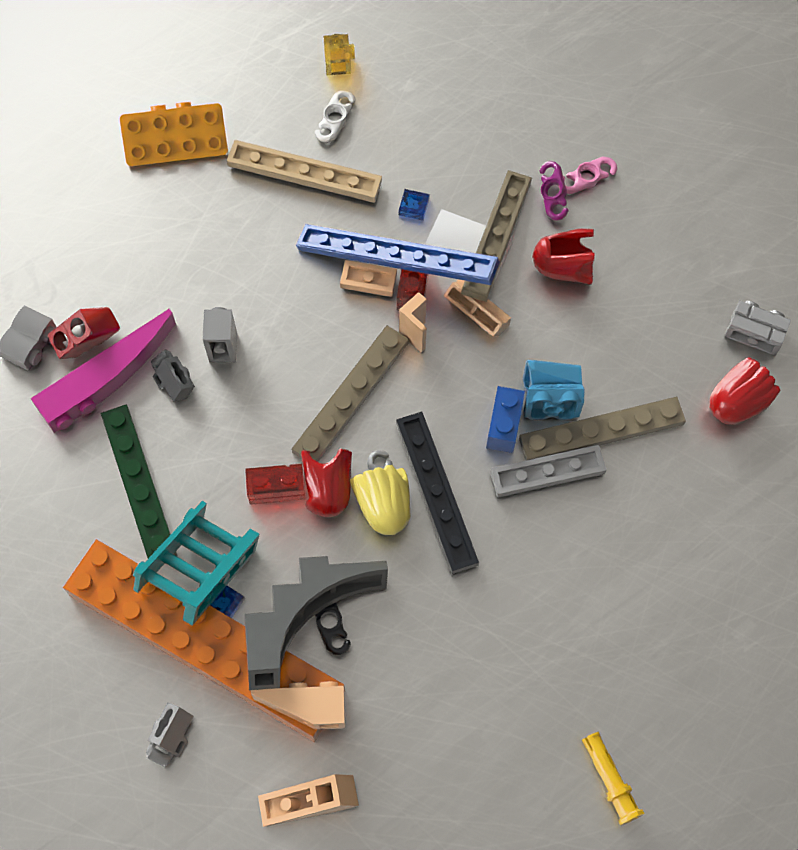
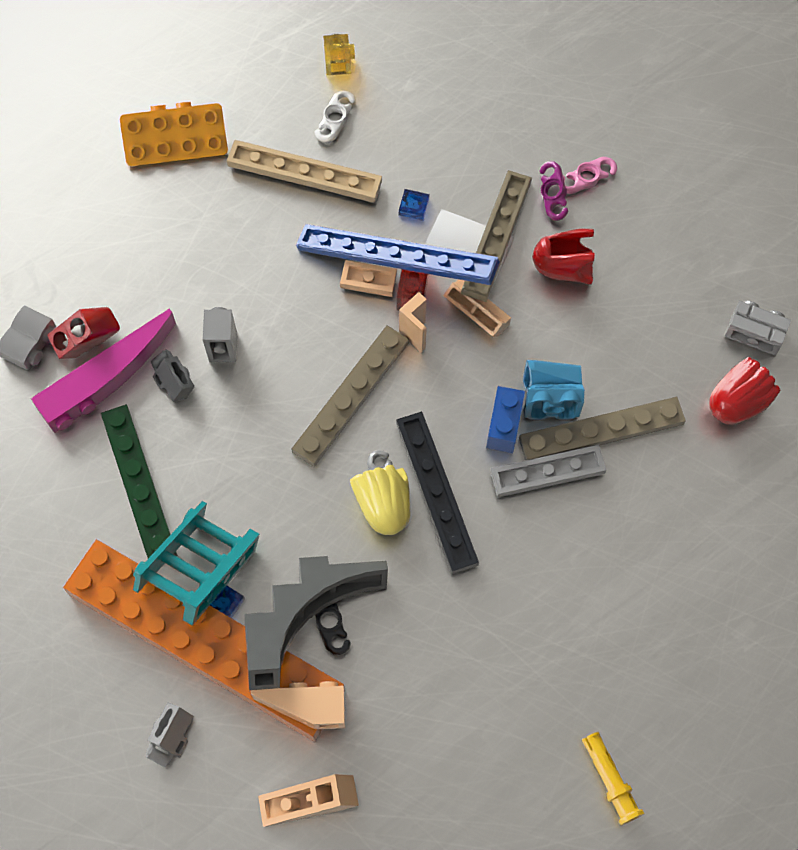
clear red brick [245,463,306,505] -> none
red hair [301,449,352,517] -> none

